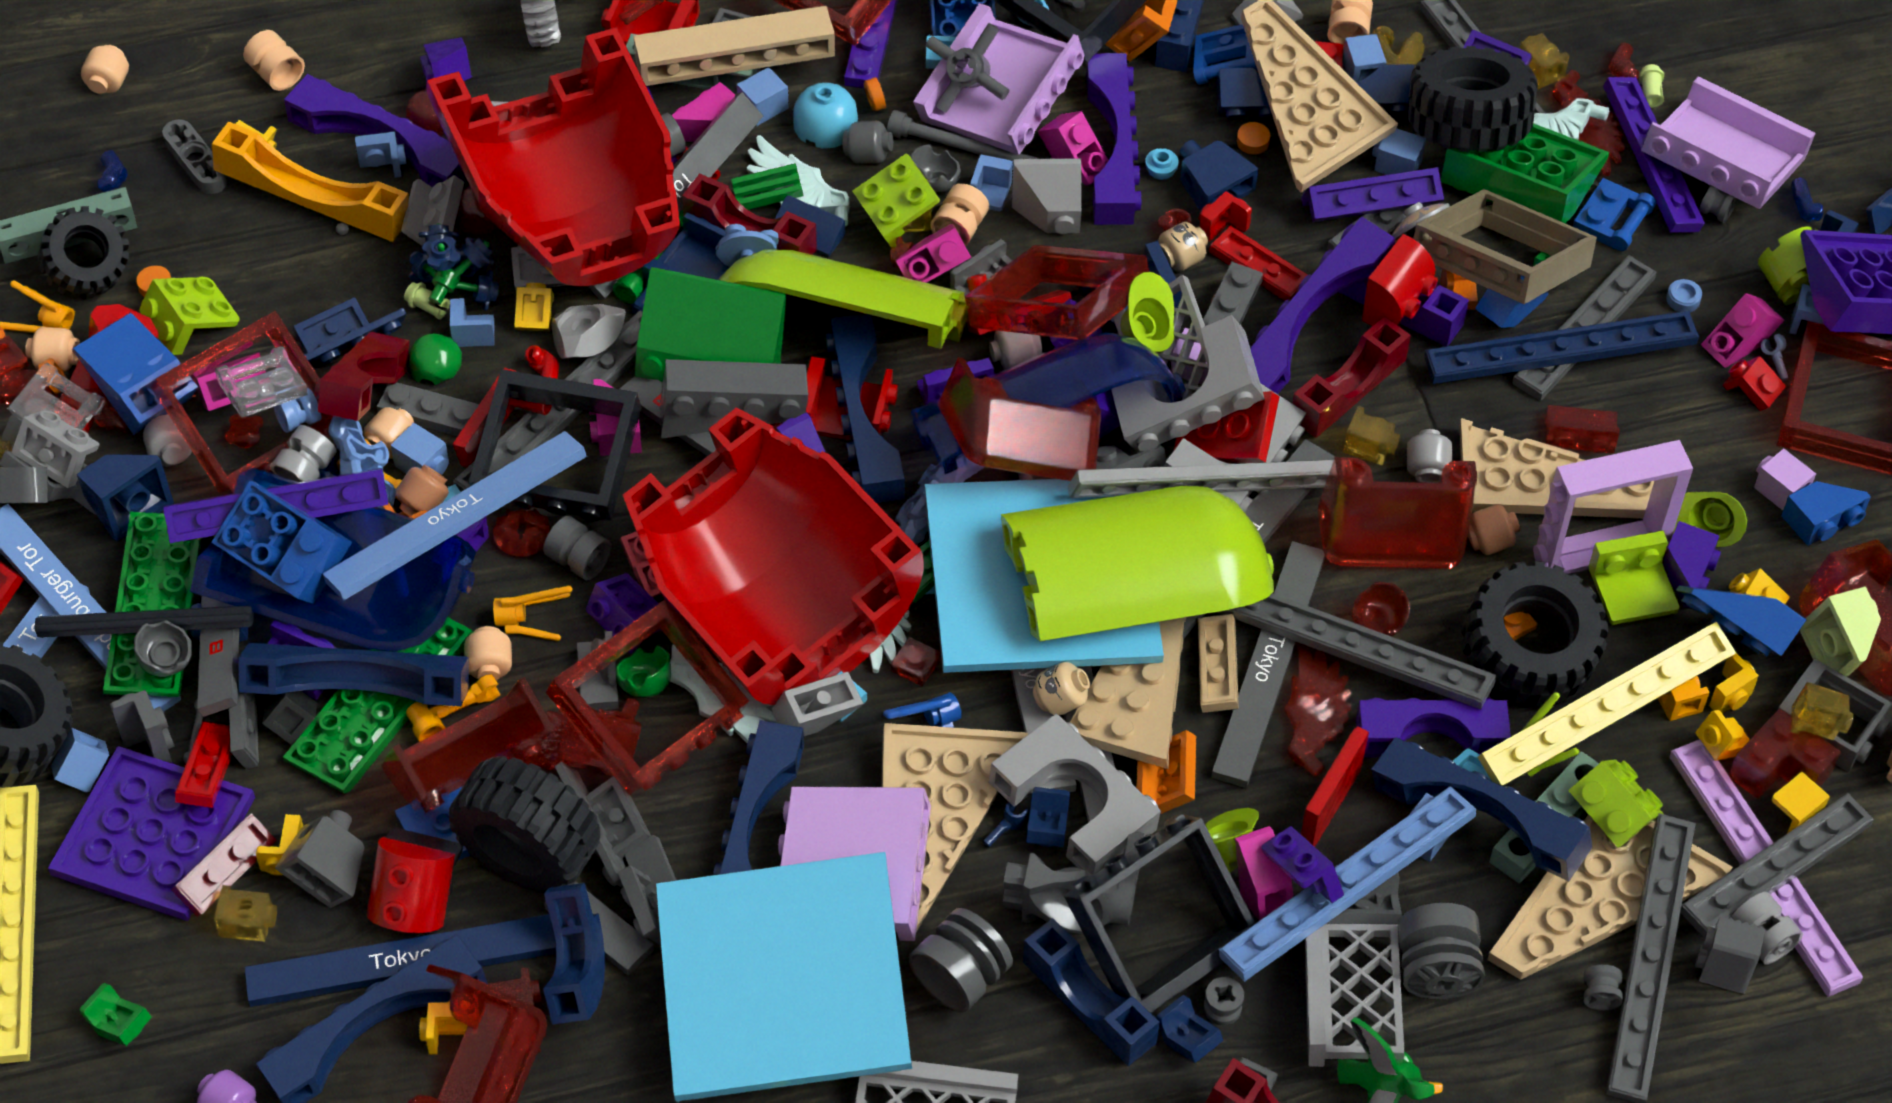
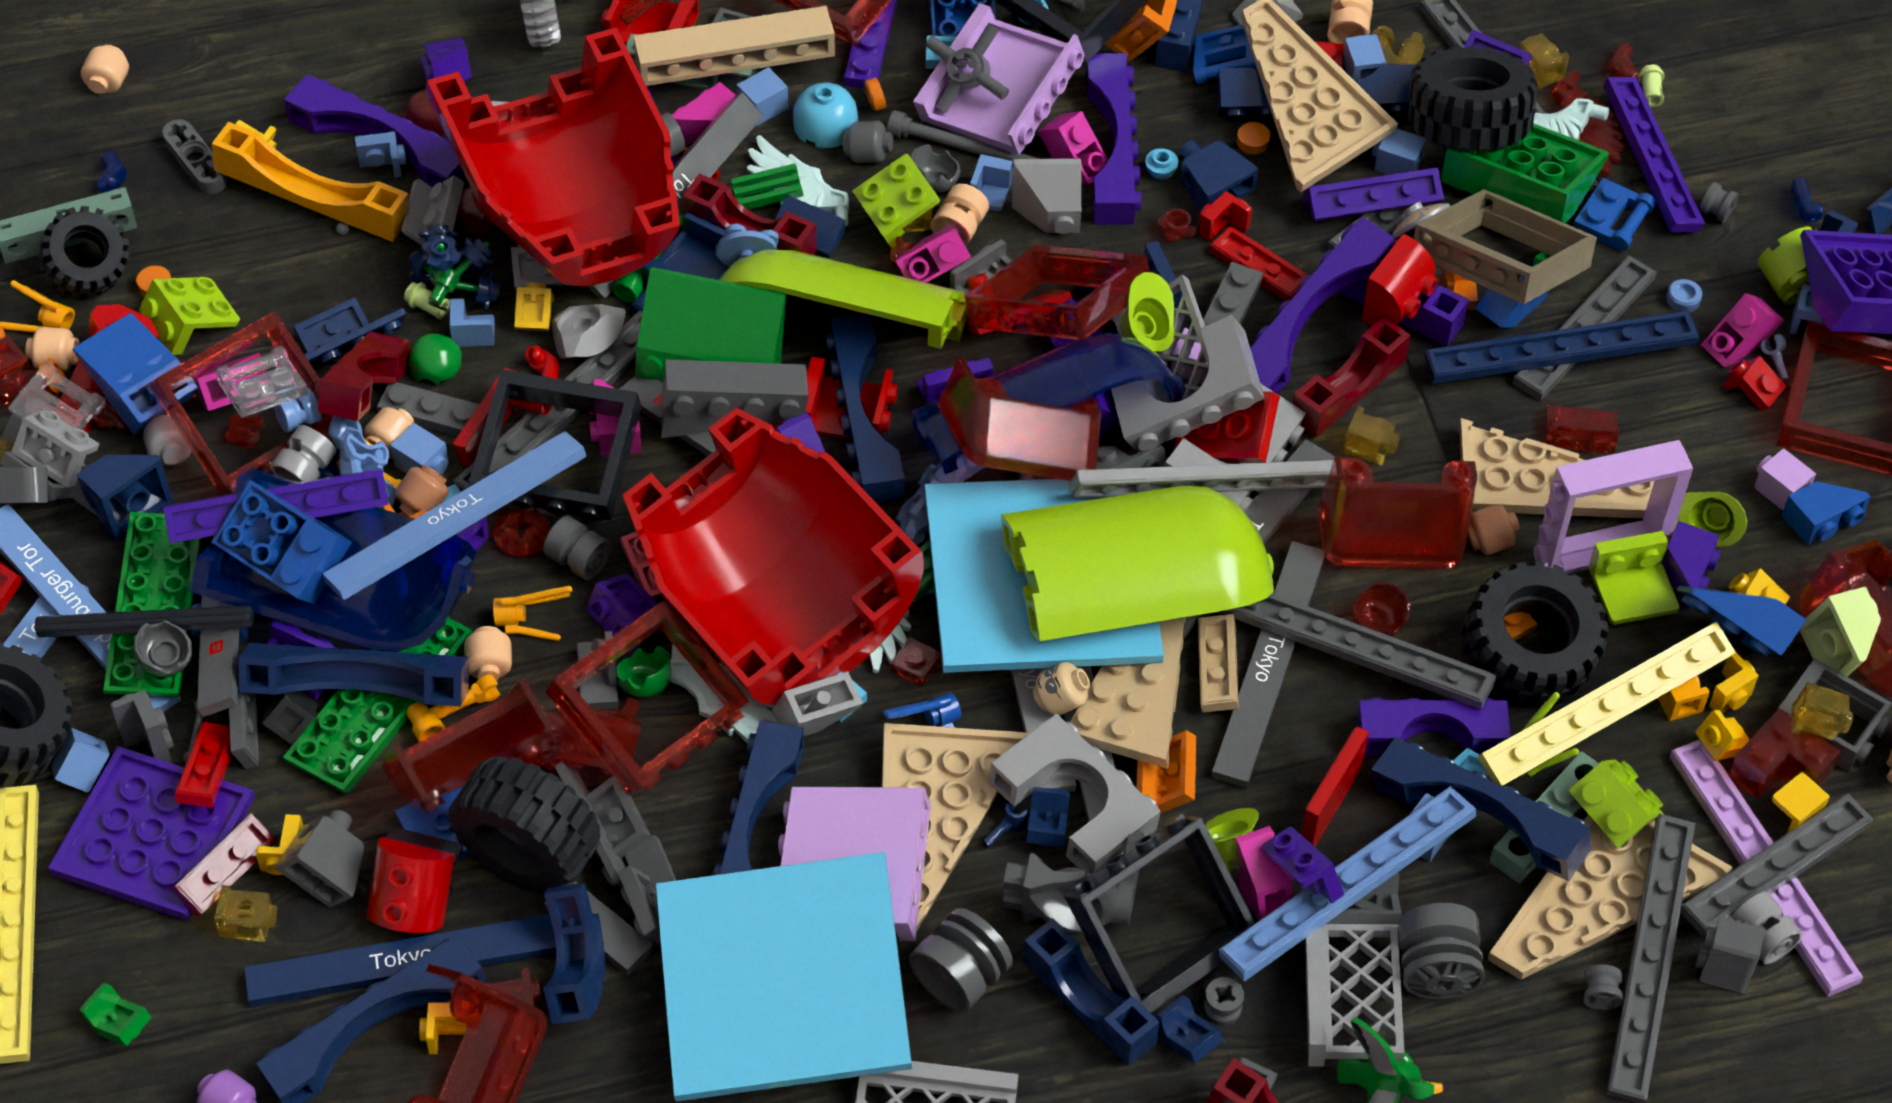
light nougat wheel [243,30,305,91] -> none
light grey head [989,322,1042,371] -> none
tan head [1158,222,1208,272] -> none
clear red animal [1284,642,1351,777] -> none
light grey head [1407,429,1452,484] -> none
lavender panel [1641,77,1816,209] -> none

